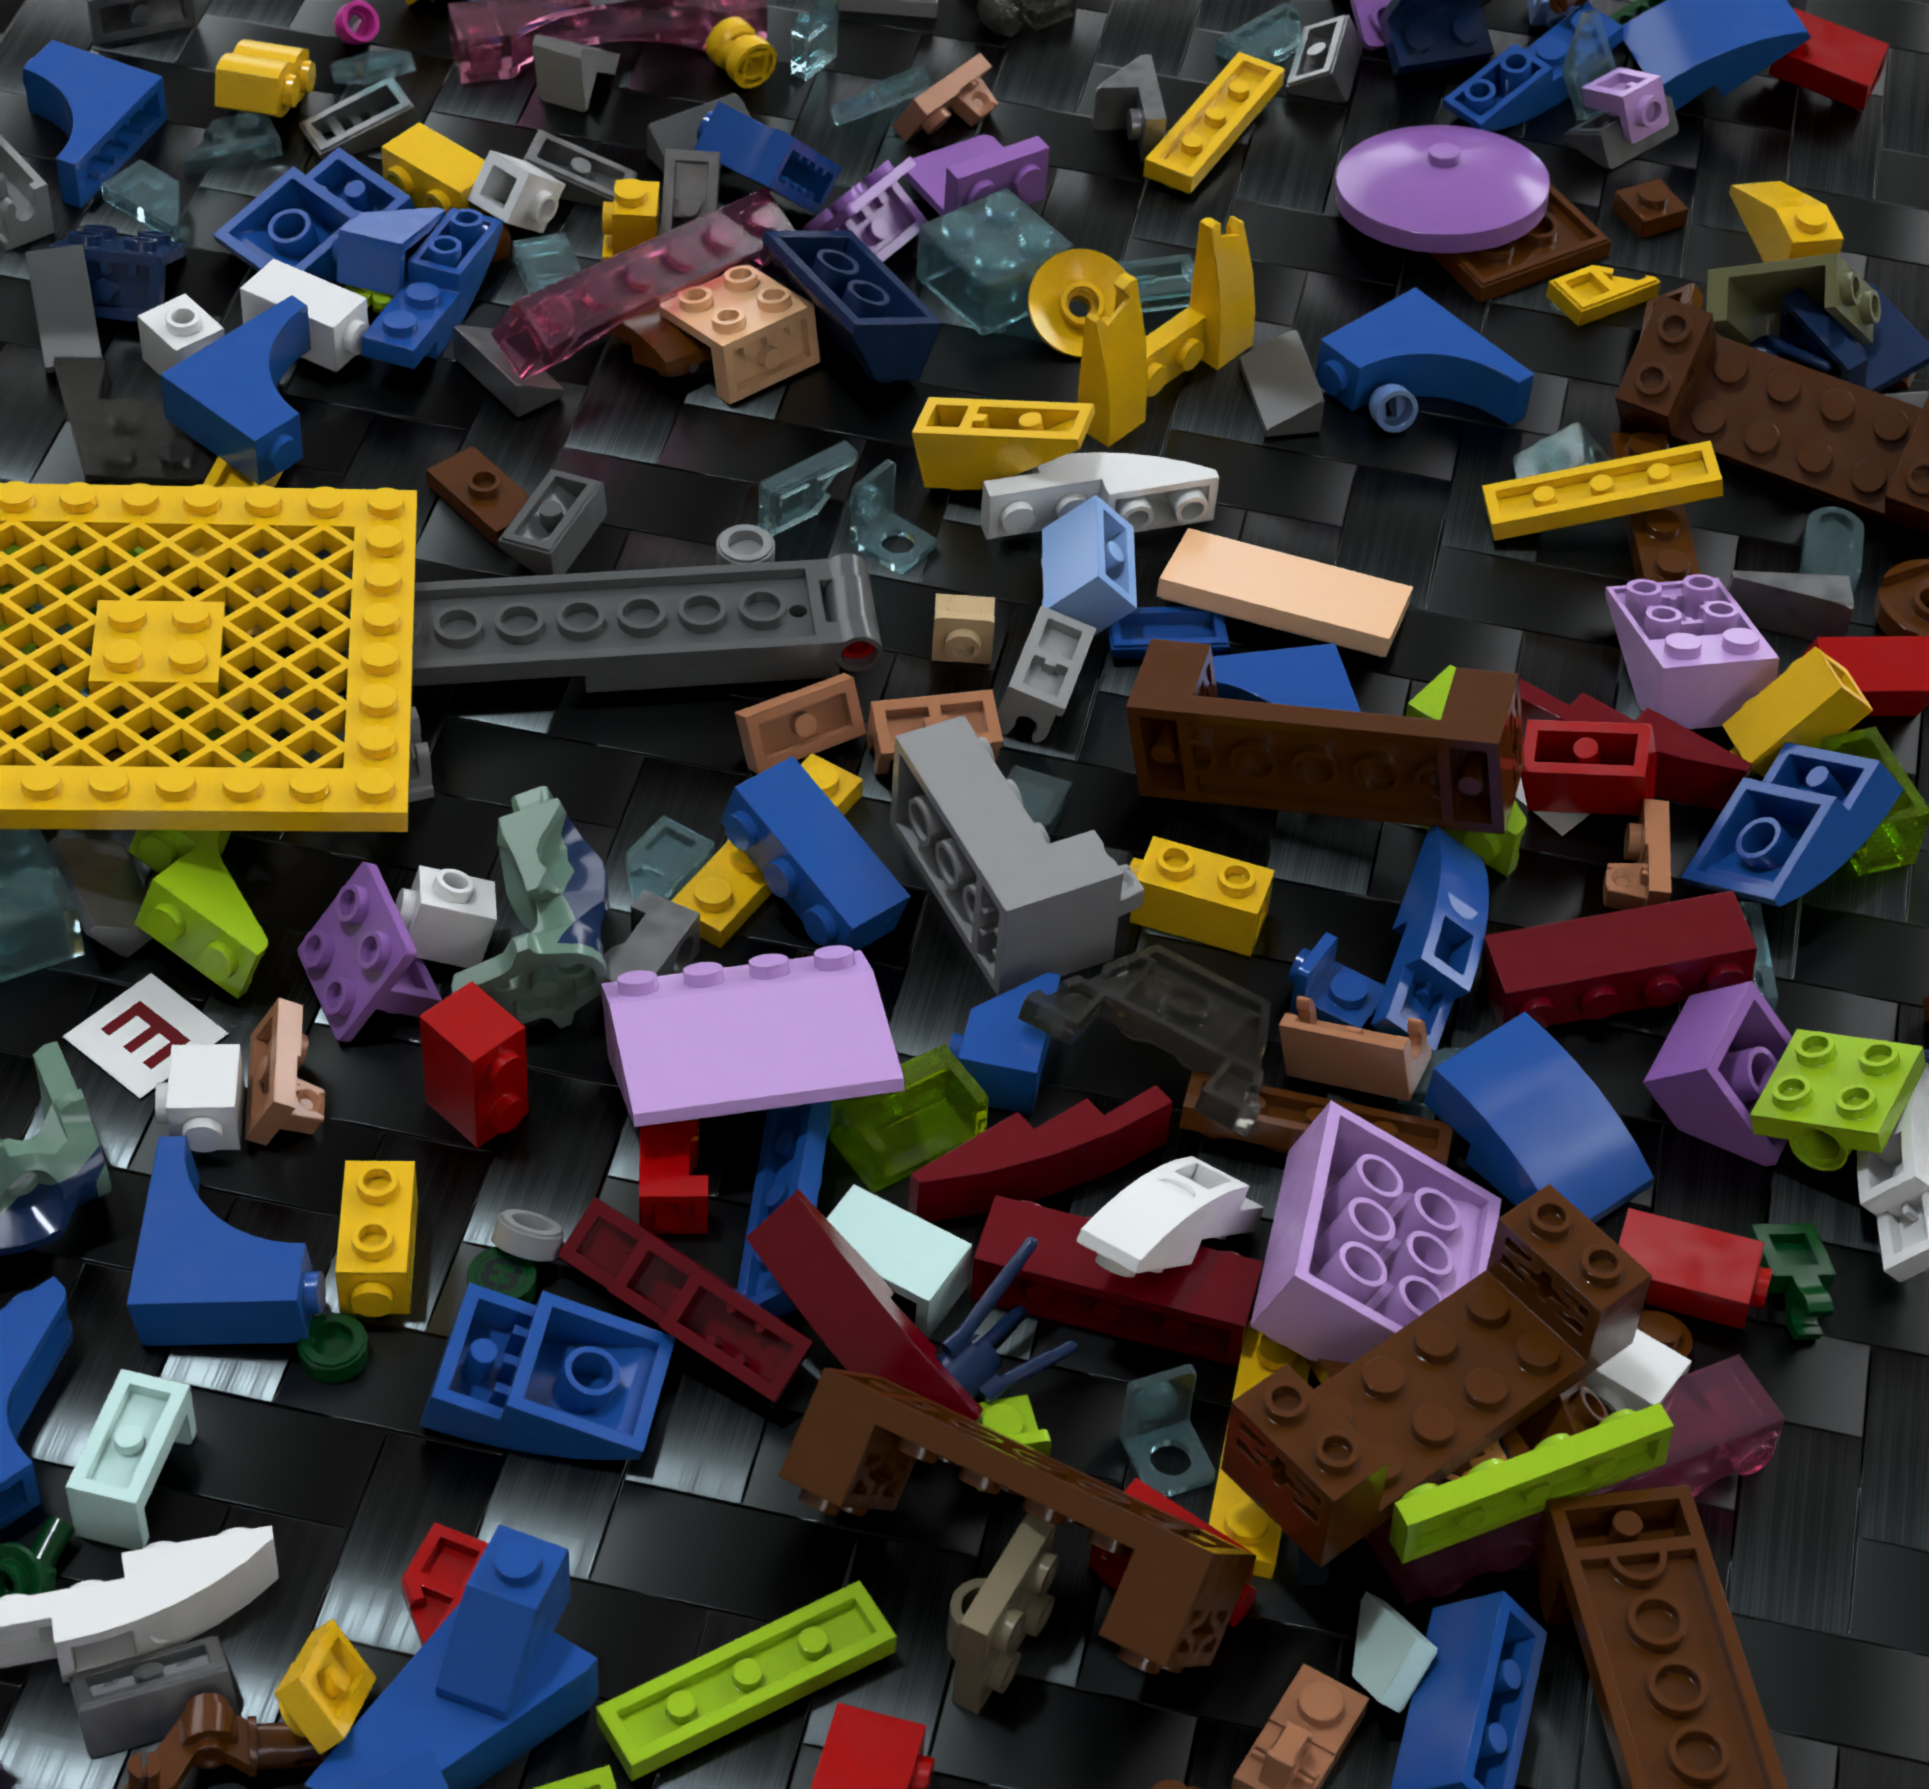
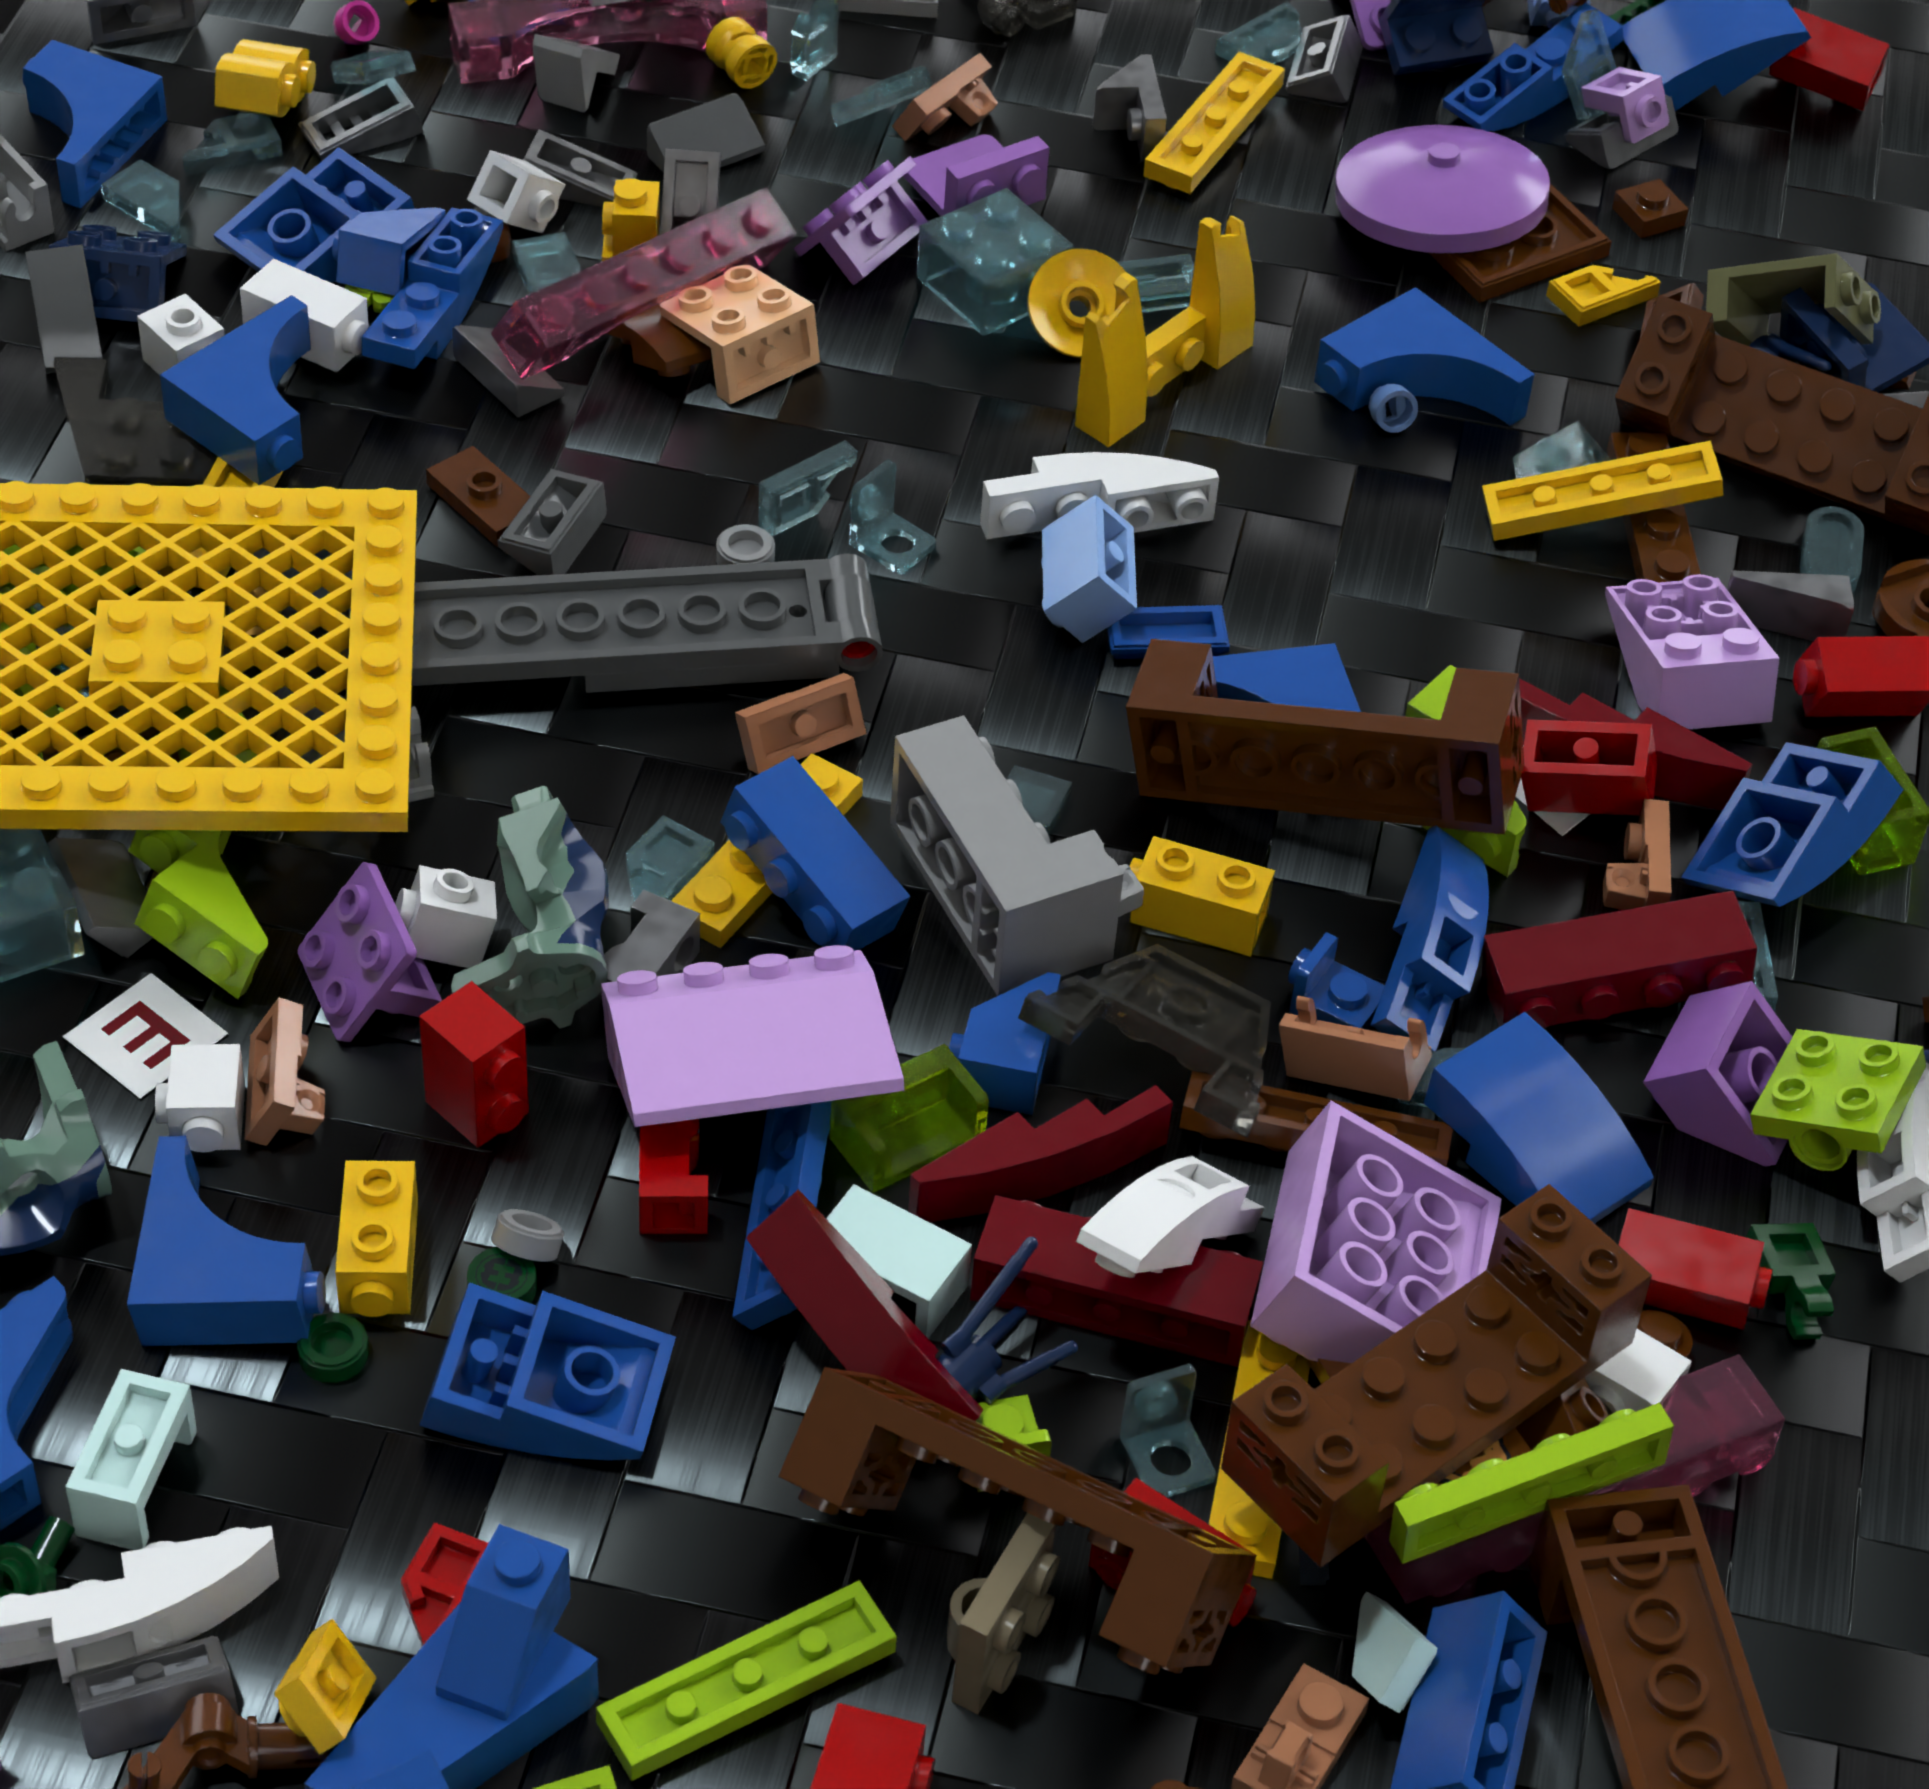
yellow brick [381,122,493,217] -> none
dark red slope [557,1197,815,1403] -> none
blue arch [694,101,842,215] -> none
dark blue slope [761,231,943,383] -> none
nougat hinge [866,689,1003,775] -> none
yellow slope [912,397,1095,491] -> none
tan bracket [932,593,995,664] -> none
light grey hinge [997,606,1097,743] -> none
light nougat tile [1156,528,1413,658] -> none
dark grey slope [1238,330,1324,437] -> none
yellow brick [1722,646,1873,778] -> none
yellow slope [1729,181,1844,262] -> none

